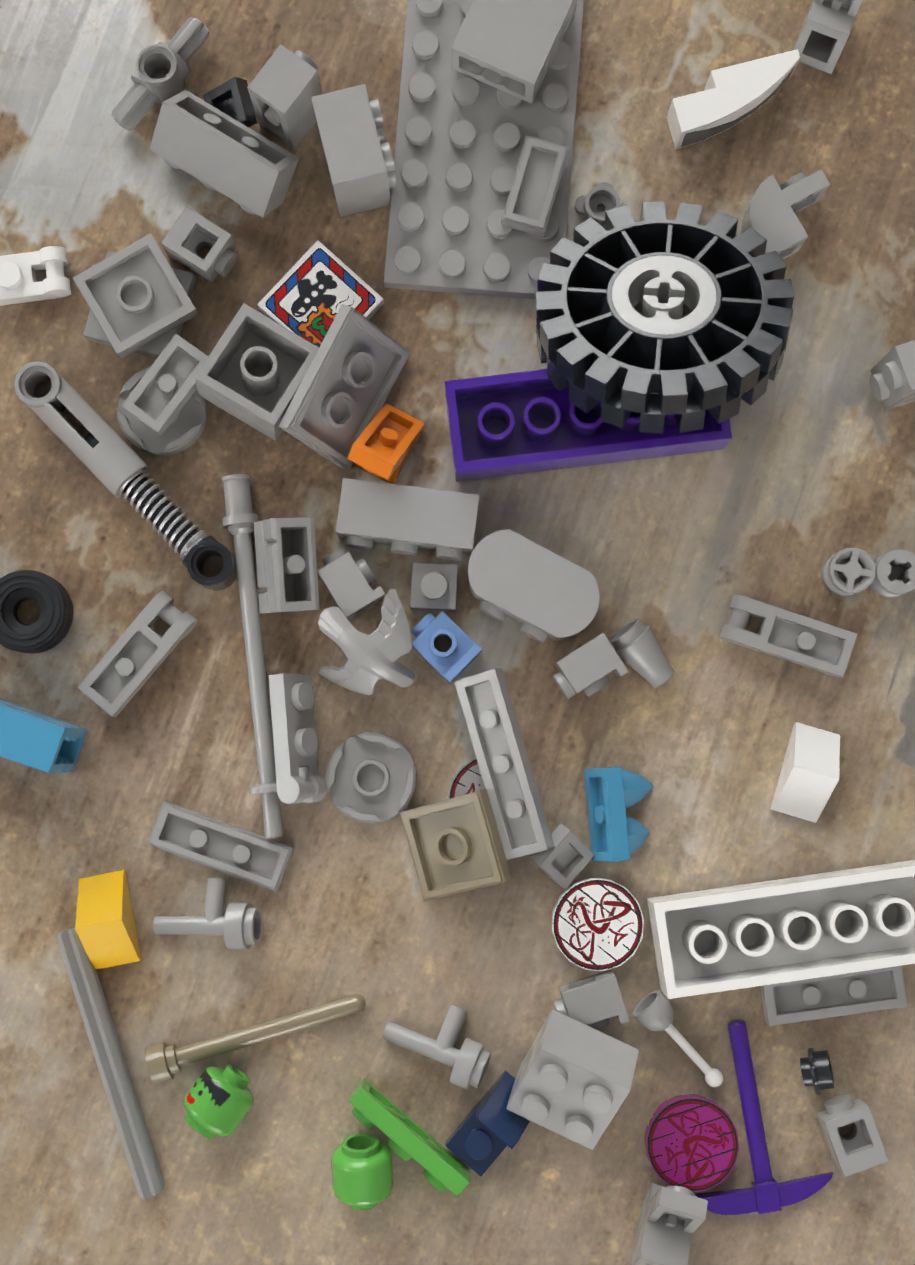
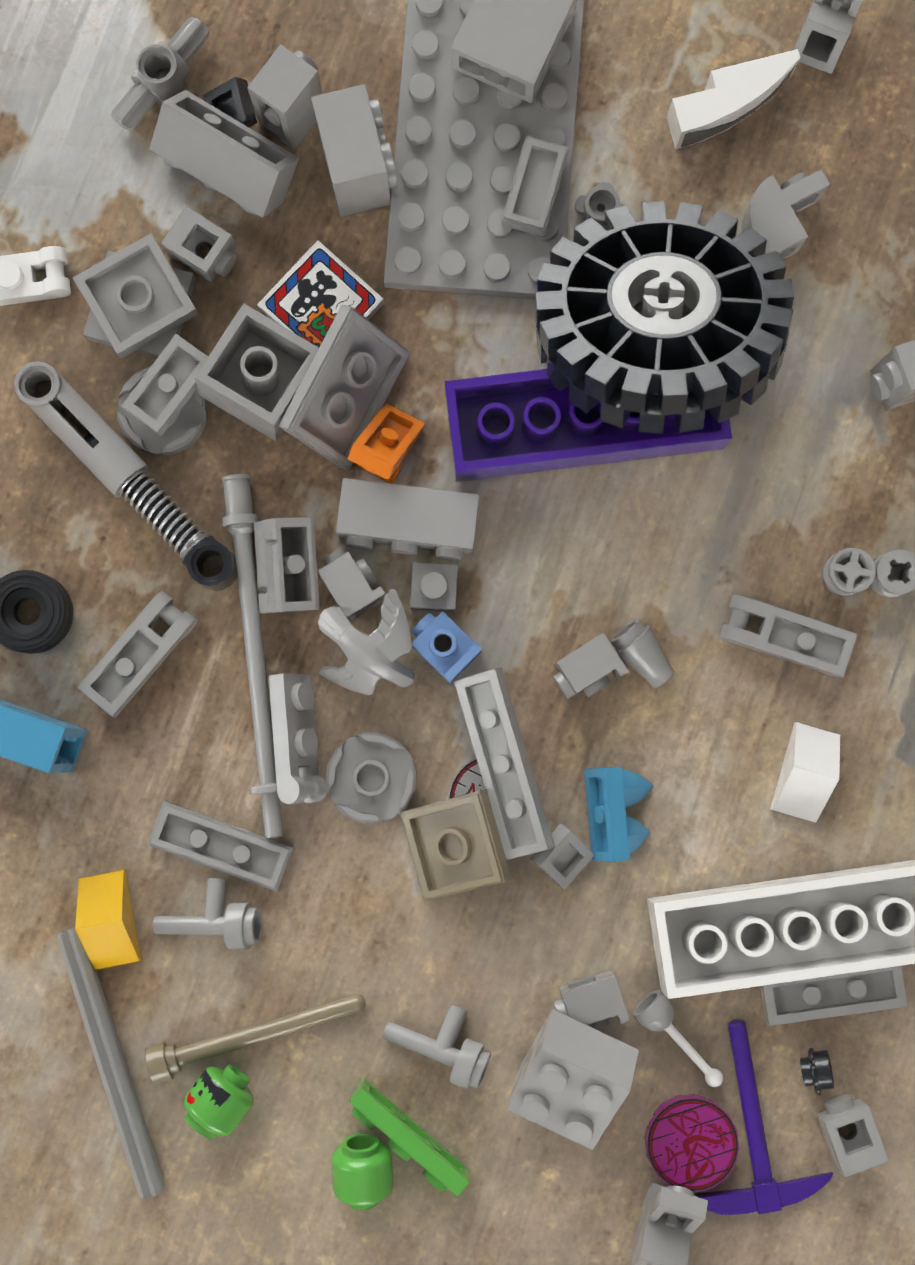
dark blue slope [445,1070,530,1177] -> none
light grey brick [467,529,600,643] -> none
tile [552,878,644,971] -> none

